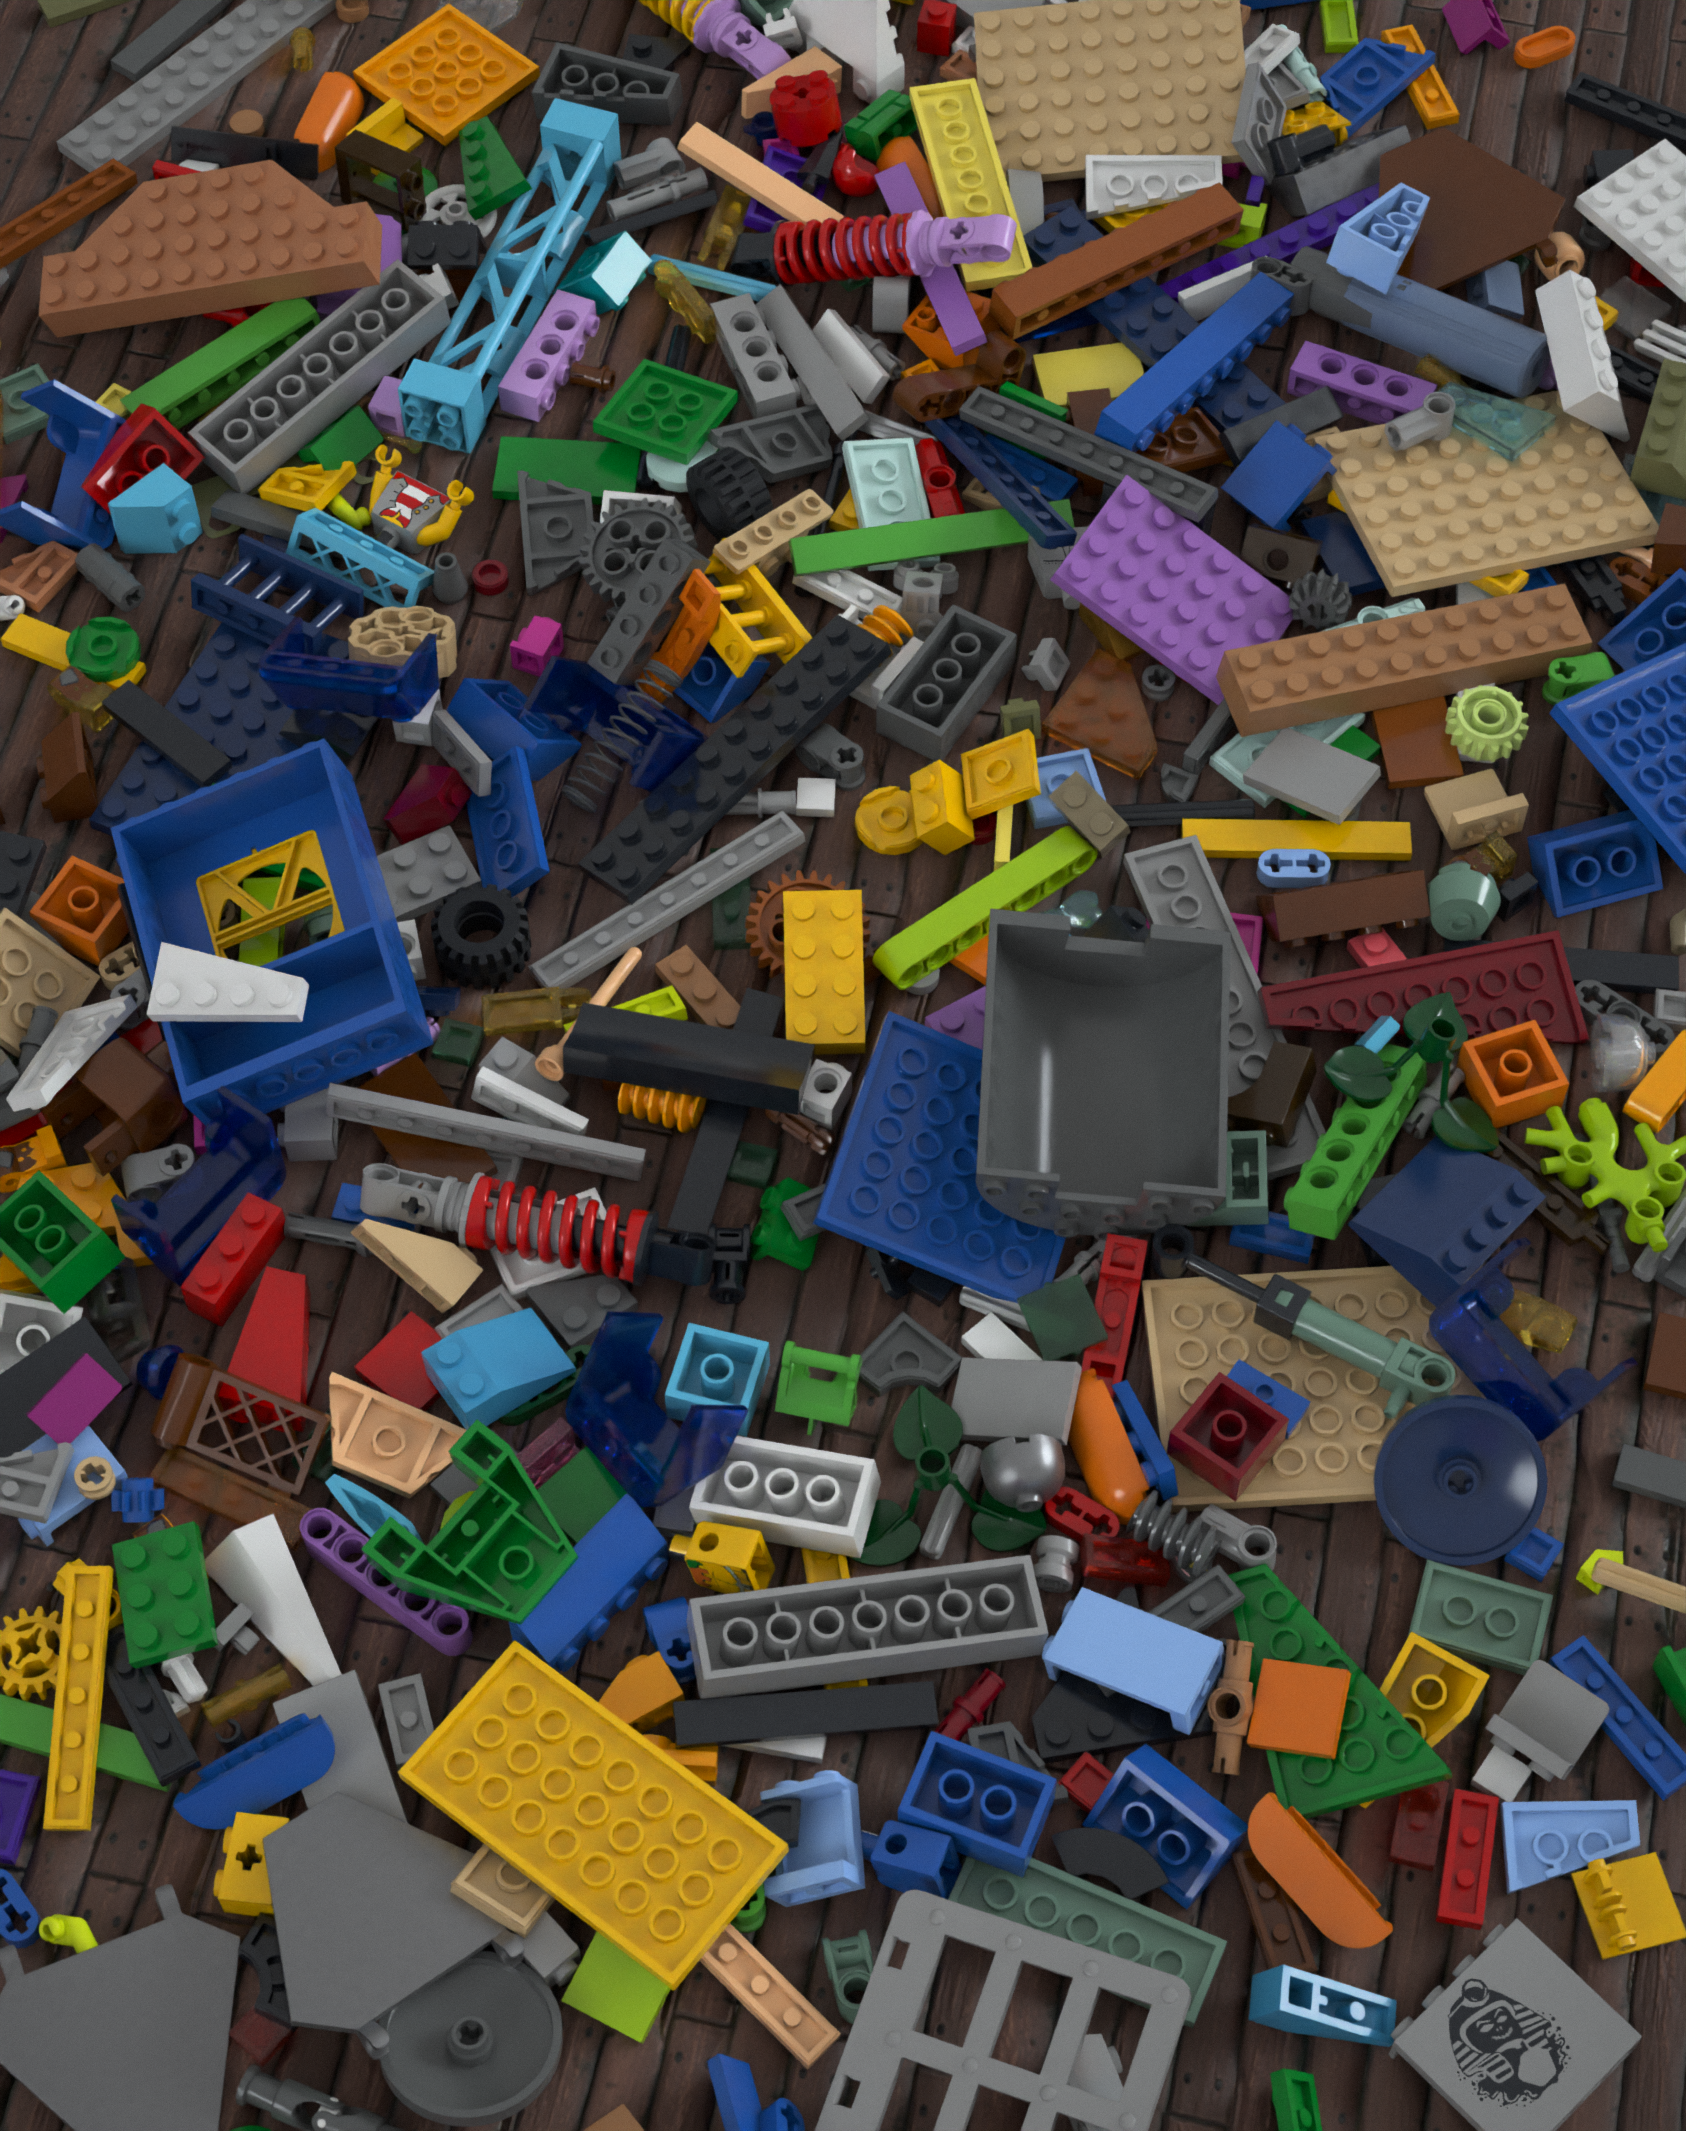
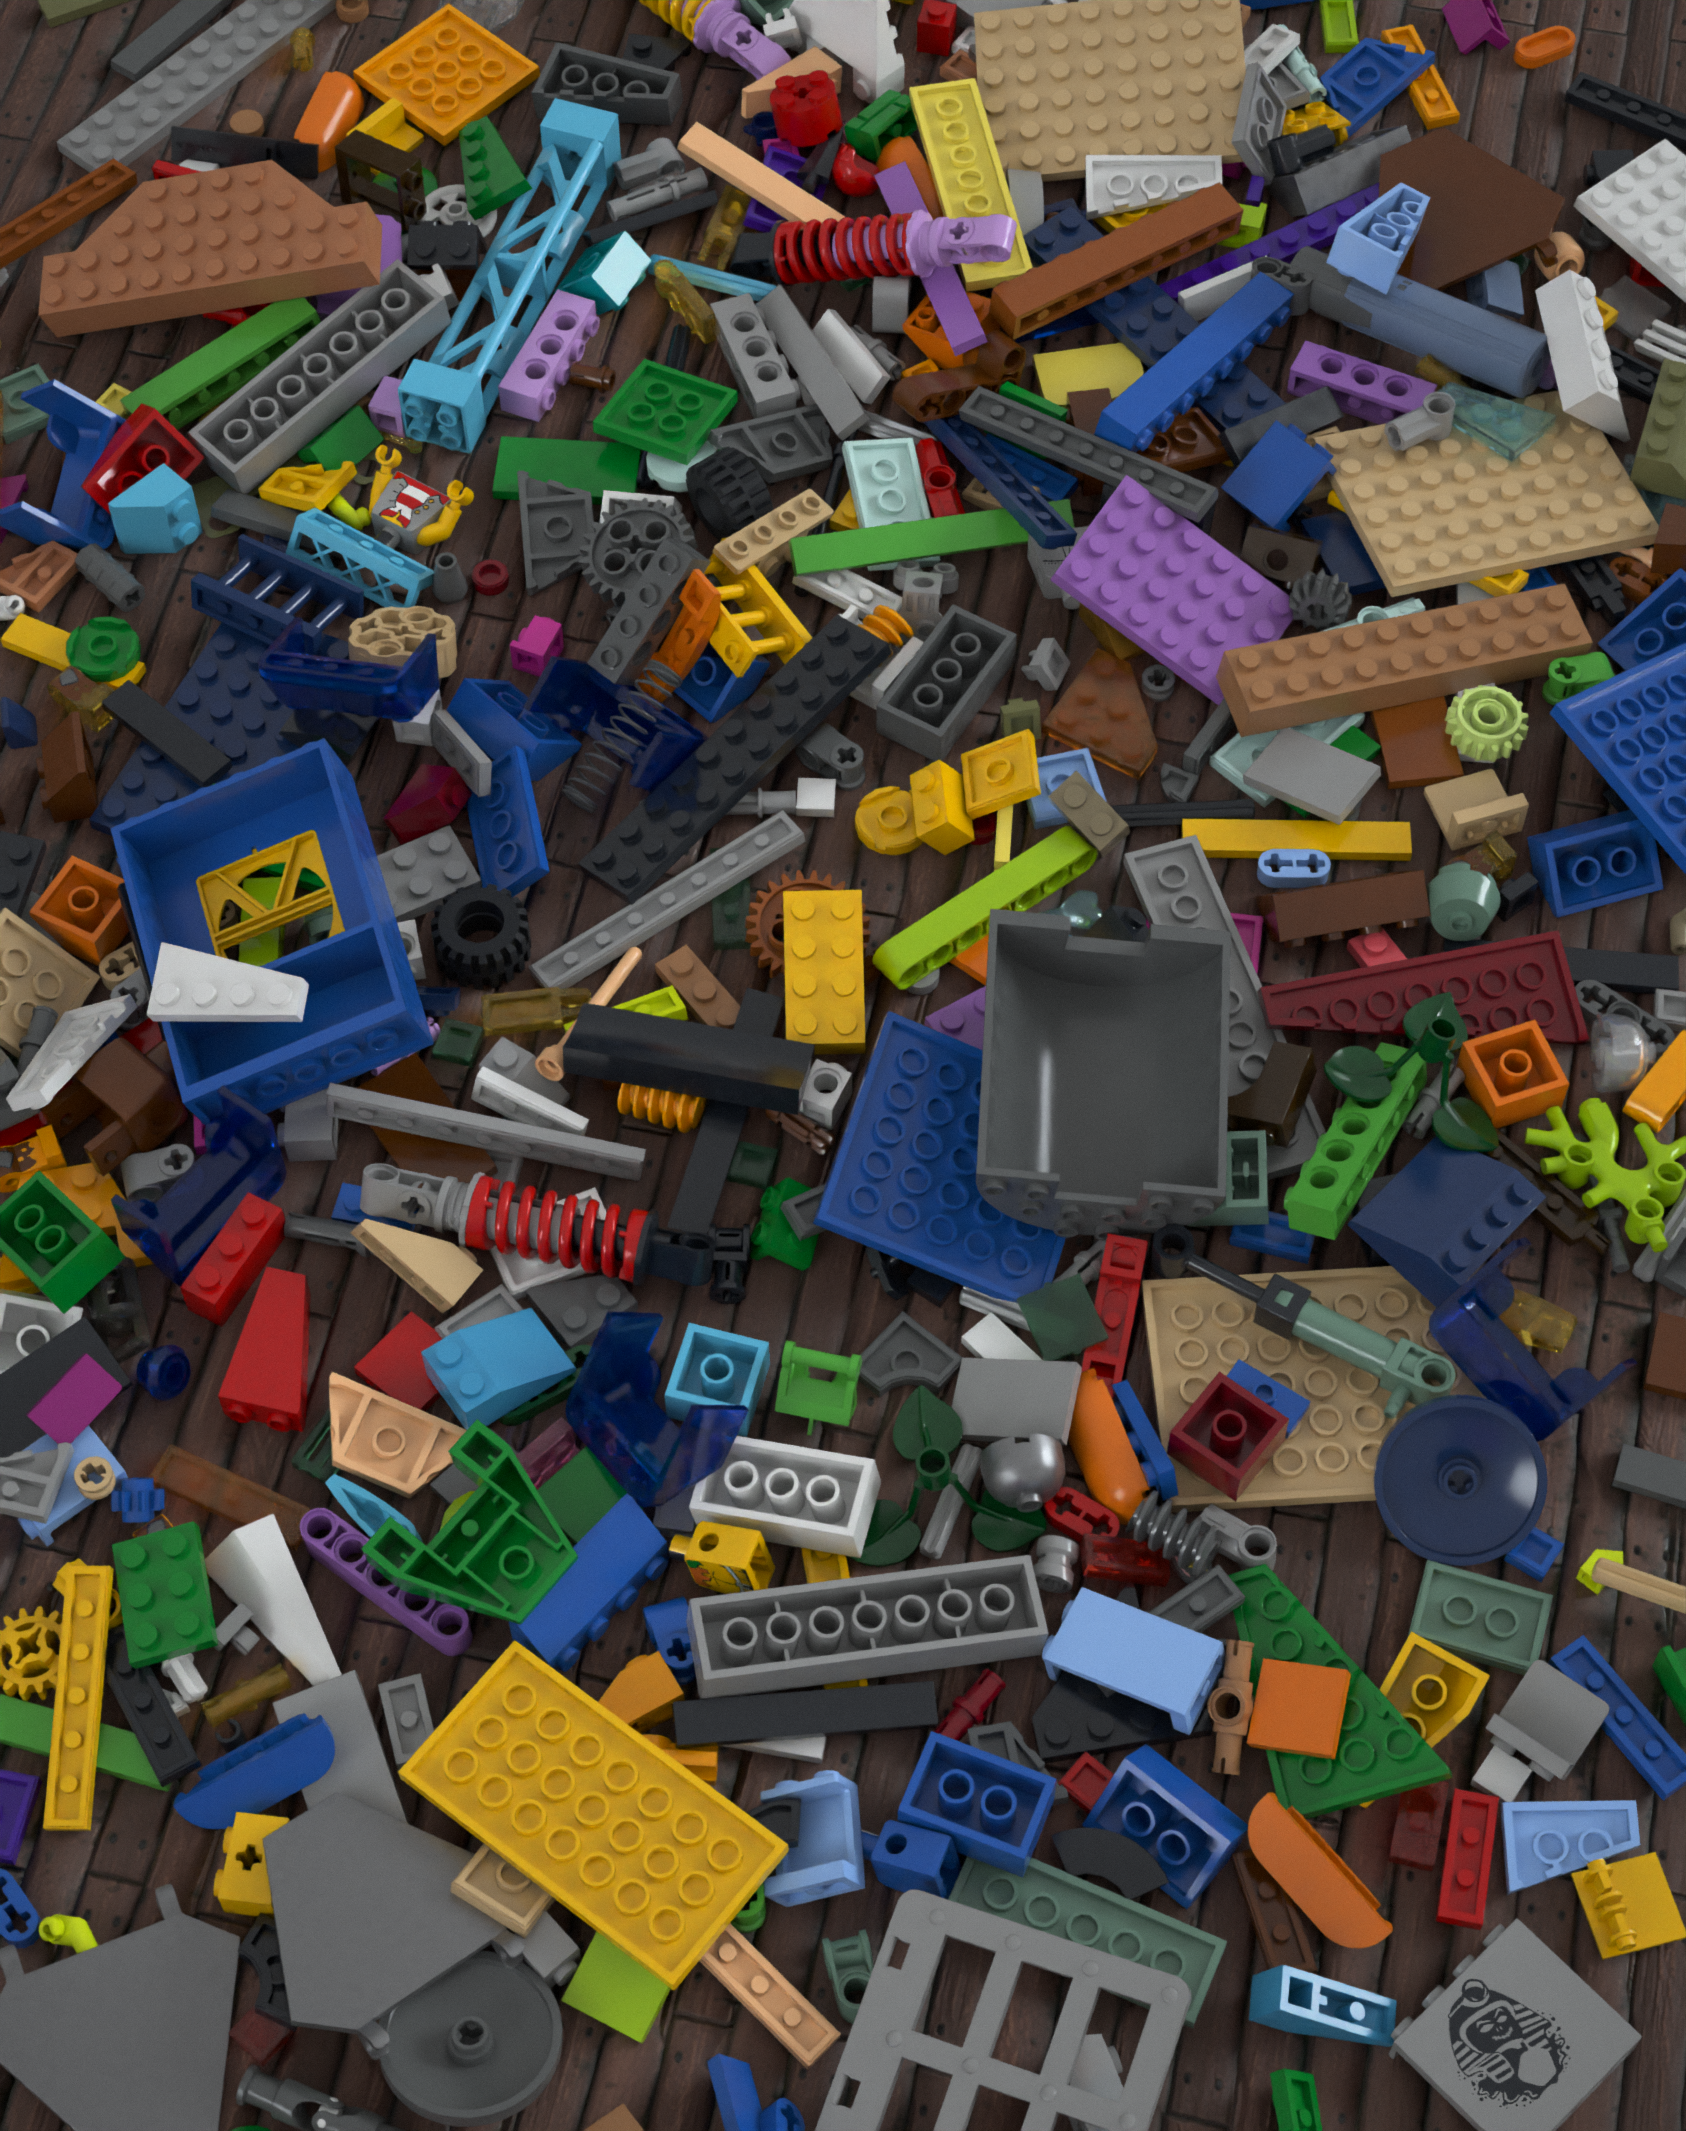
reddish brown piece [150,1353,332,1499] -> none
medium azure tile [1355,1015,1401,1054] -> none
none -> dark blue slope [0,697,38,749]

